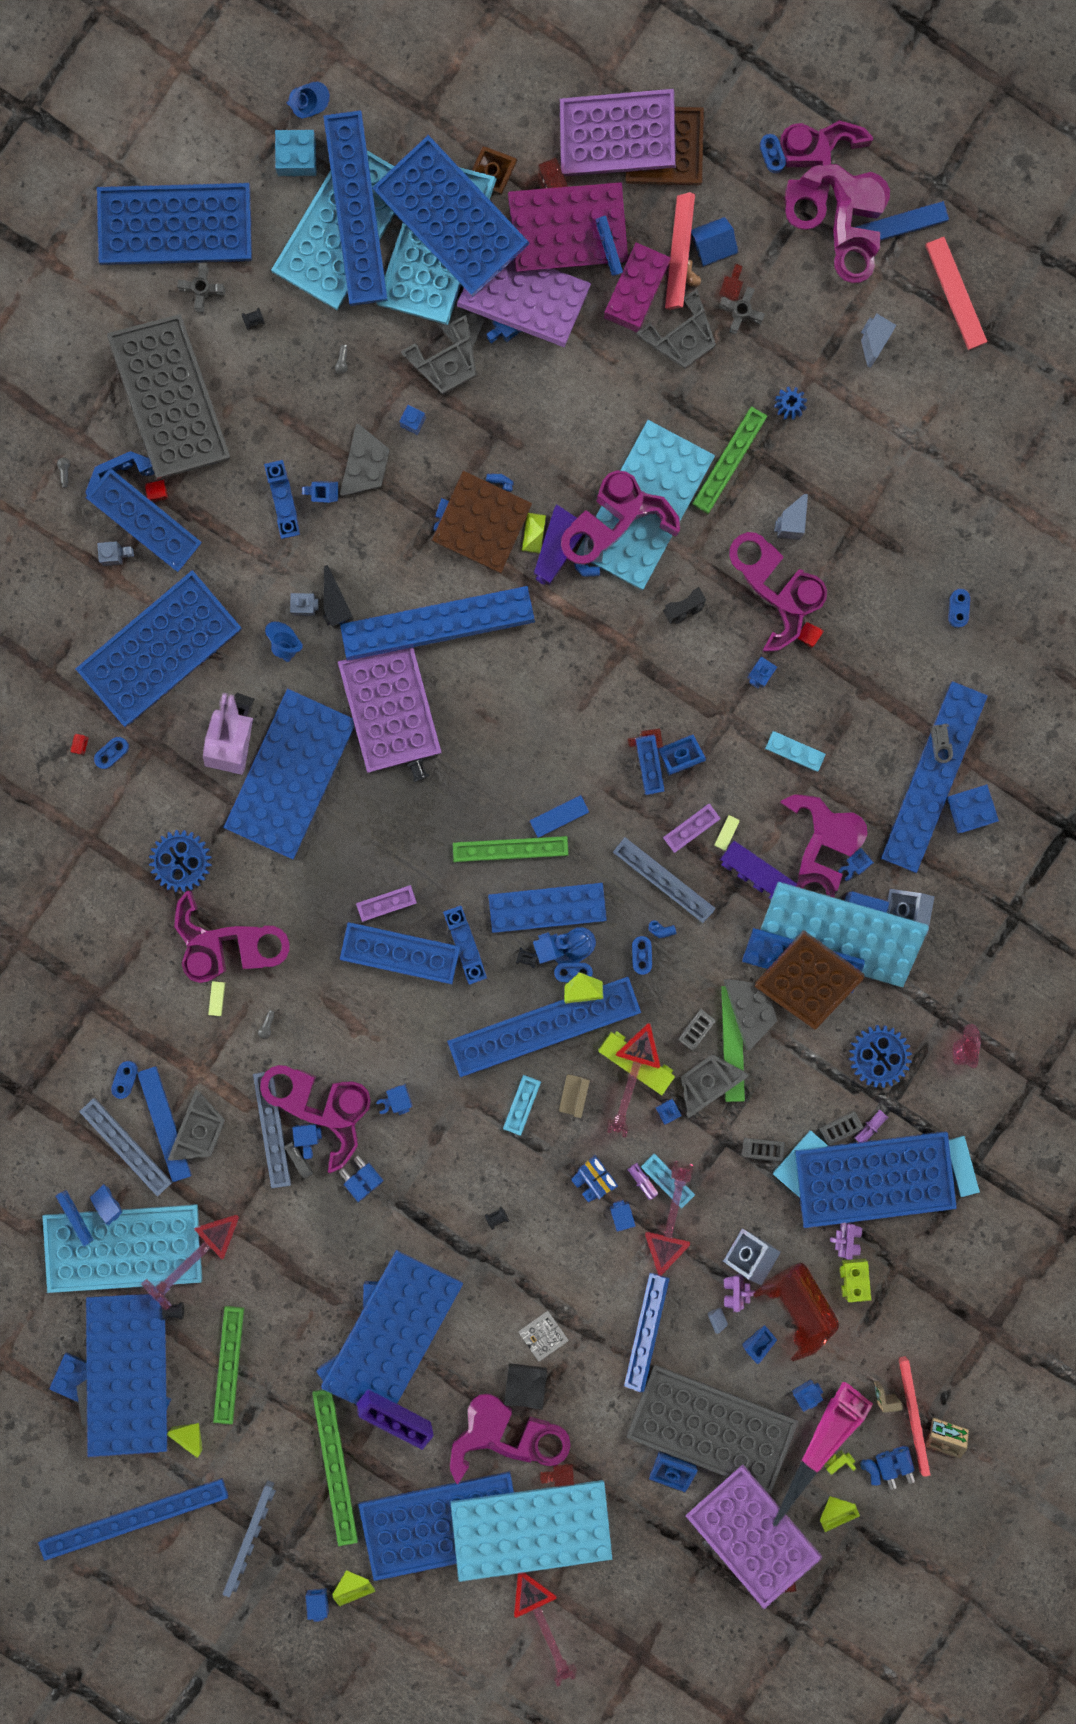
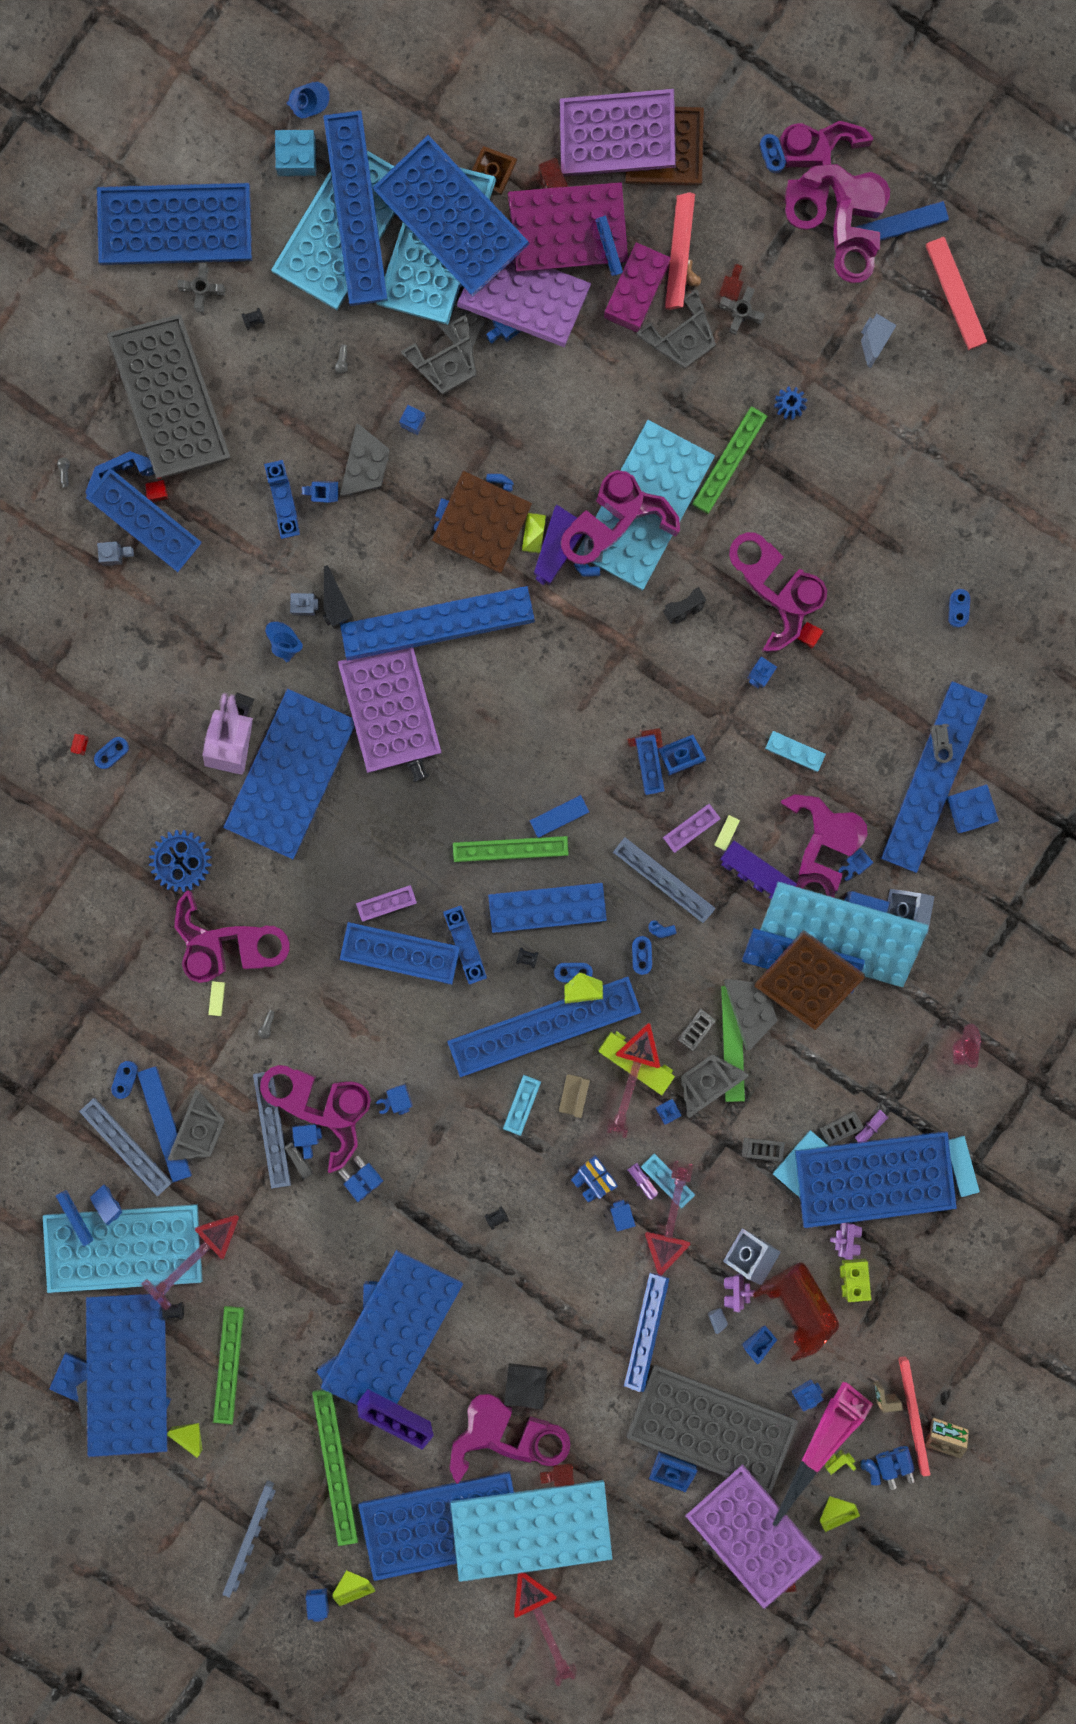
blue plate [38,1478,229,1561] -> none
blue plate [75,570,242,728] -> none
light grey sticker [518,1311,569,1361] -> none
blue brick [533,932,571,964] -> none
blue piece [555,927,596,964] -> none
blue slope [691,217,738,266] -> none
sand blue slope [774,494,808,540] -> none
blue gear [848,1025,912,1088] -> none

